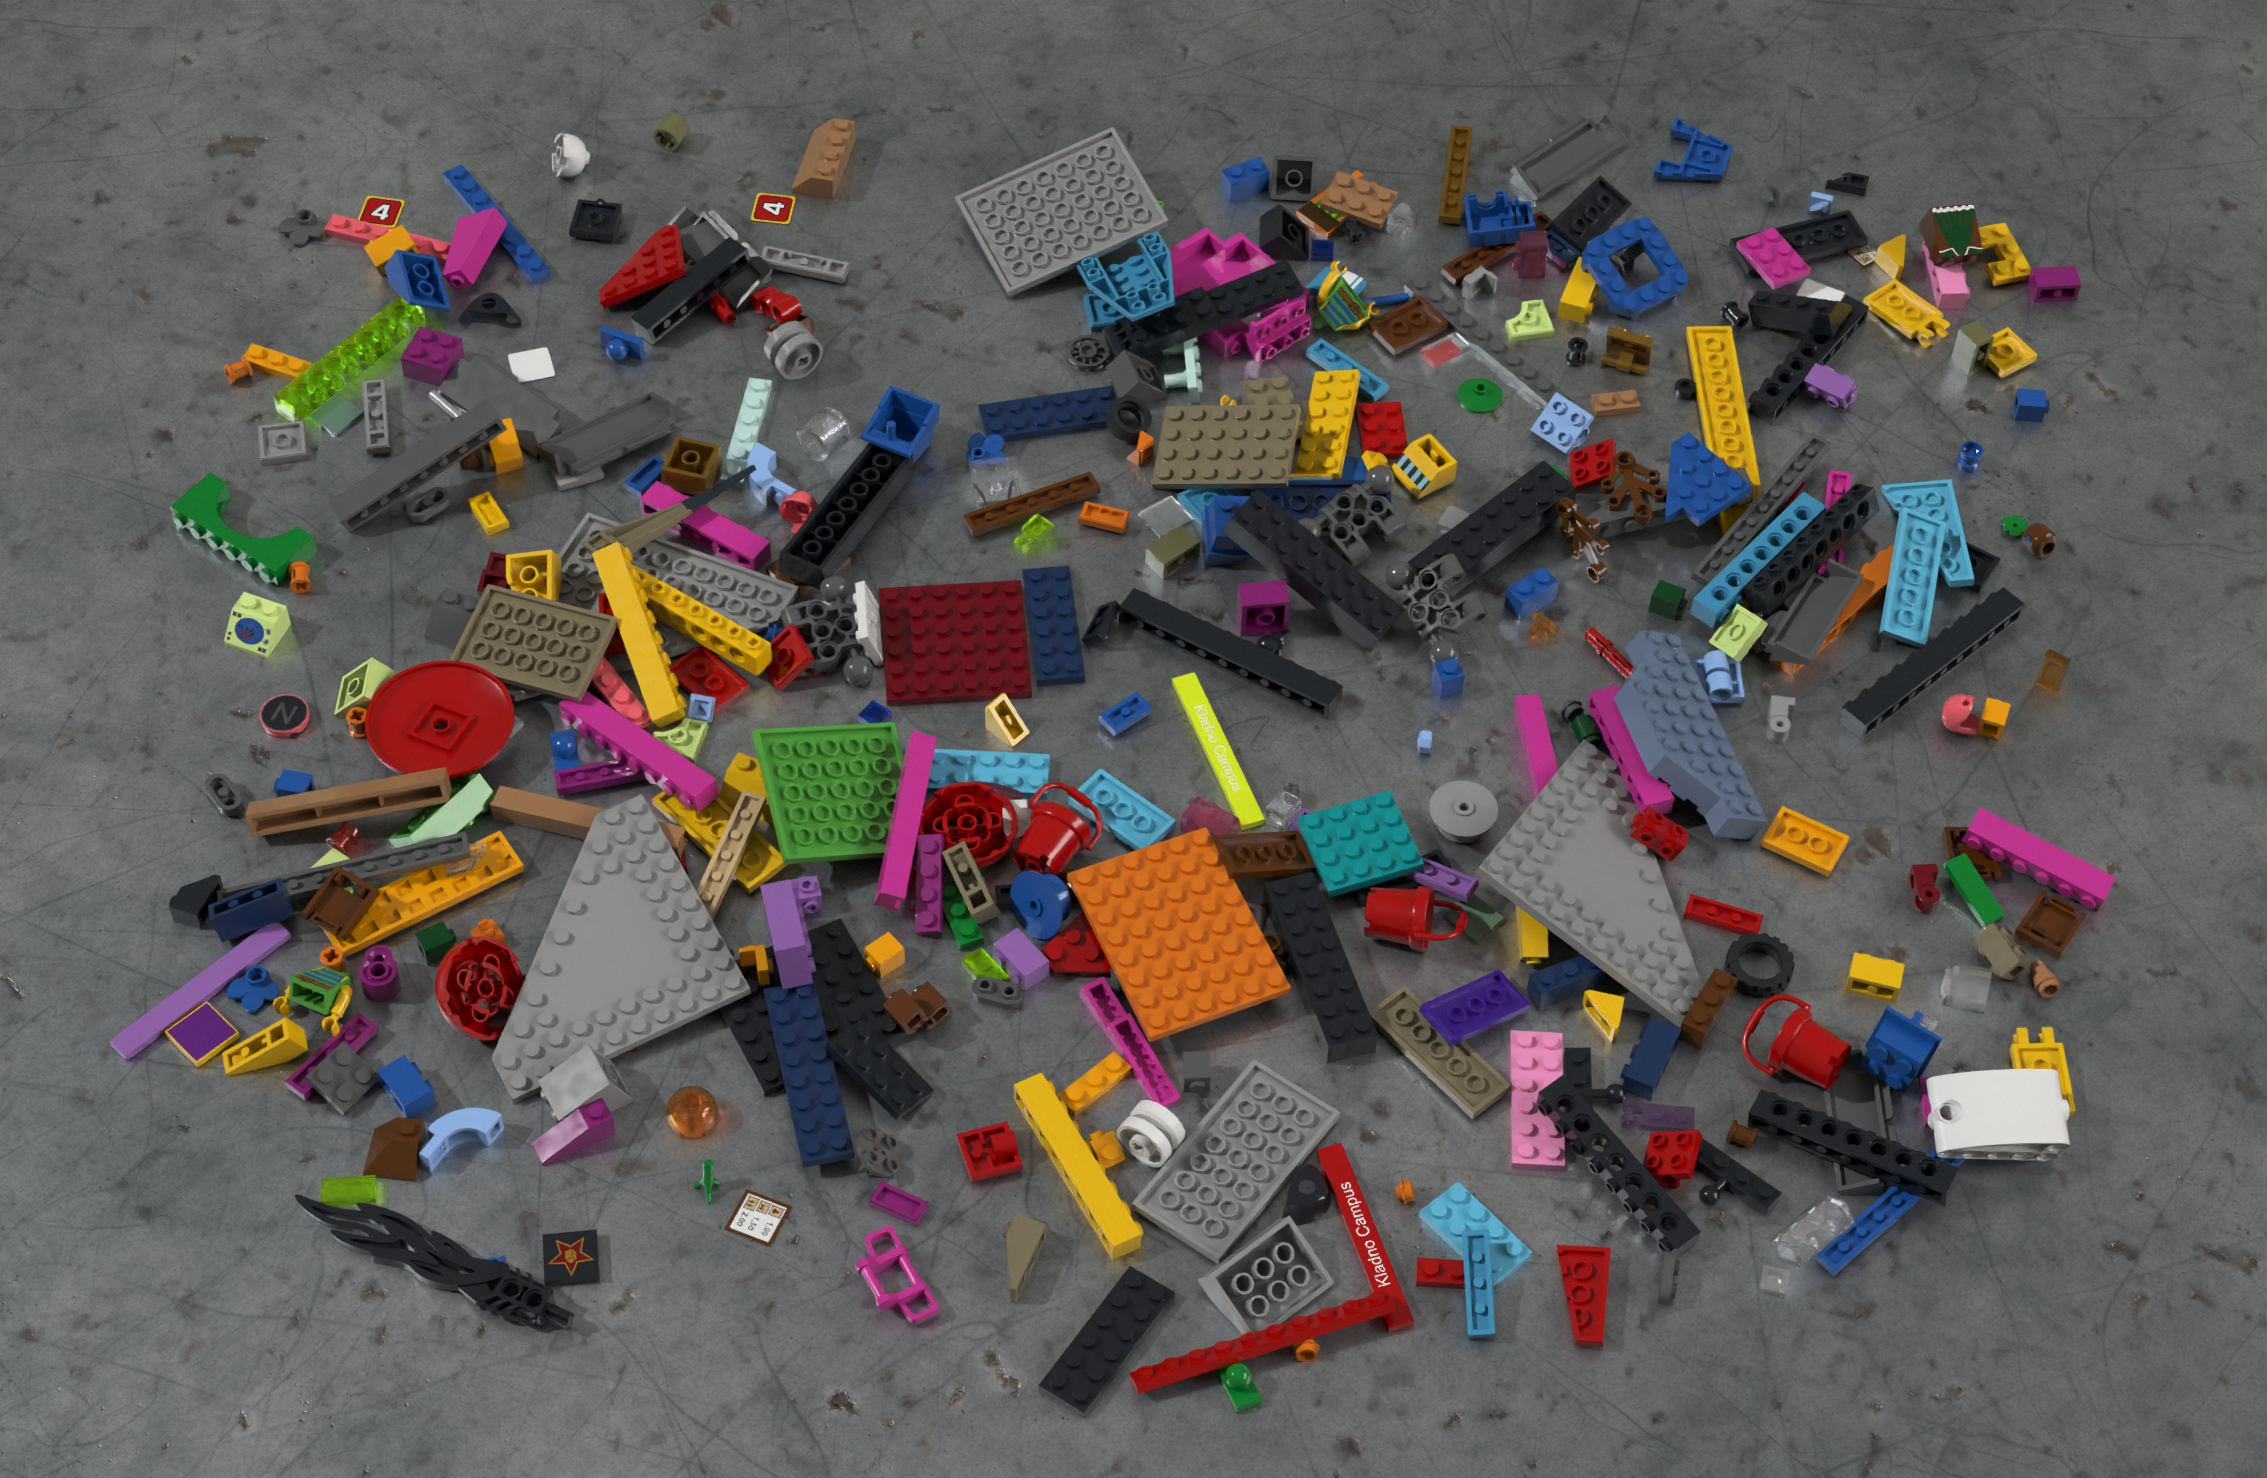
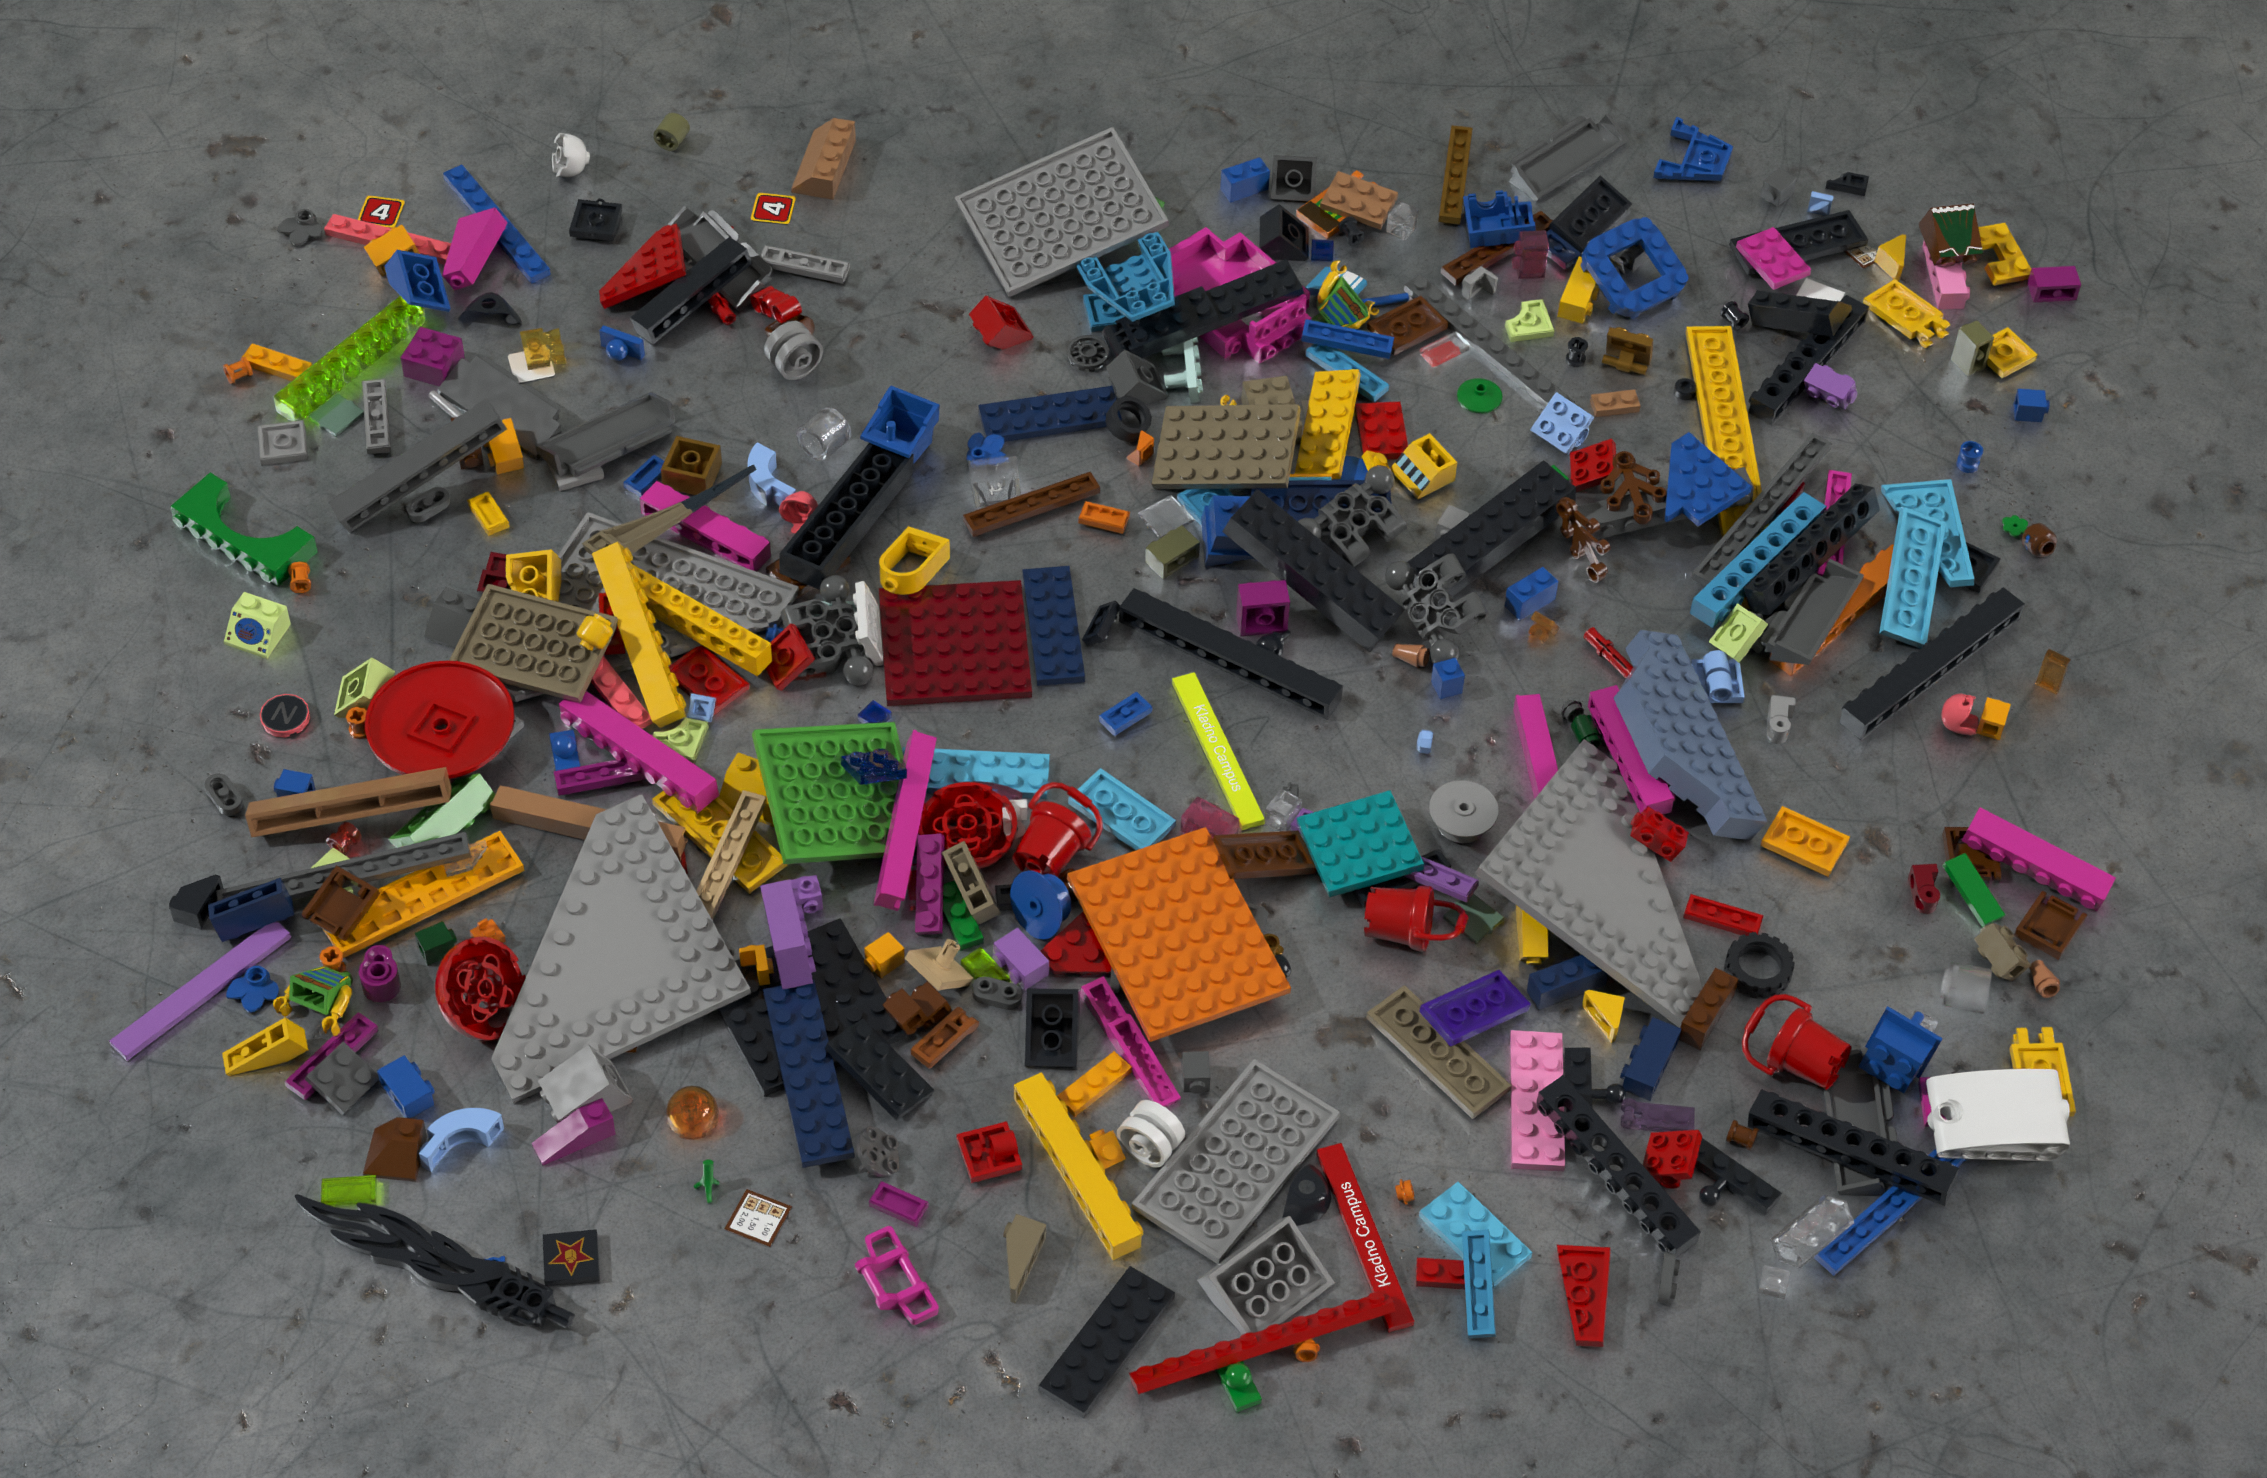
dark purple tile [165,1002,240,1068] -> none
light aqua plate [720,378,772,488] -> none
yellow slope [985,693,1030,747] -> none
clear neon green plate [1013,513,1055,554] -> none
black brick [1263,872,1378,1063] -> none
dark green brick [1648,580,1688,621] -> none
yellow brick [1845,952,1905,1003] -> none
none -> clear yellow plate [520,328,566,370]
none -> yellow head [576,613,613,651]
none -> clear blue plate [841,749,907,785]
none -> yellow window [879,526,950,595]
none -> tan tile [904,939,974,990]
none -> dark orange plate [911,1007,979,1069]
none -> red slope [969,295,1034,350]
none -> black slope [1025,988,1080,1067]
none -> blue plate [1301,319,1394,359]
none -> nougat cone [1392,643,1430,668]

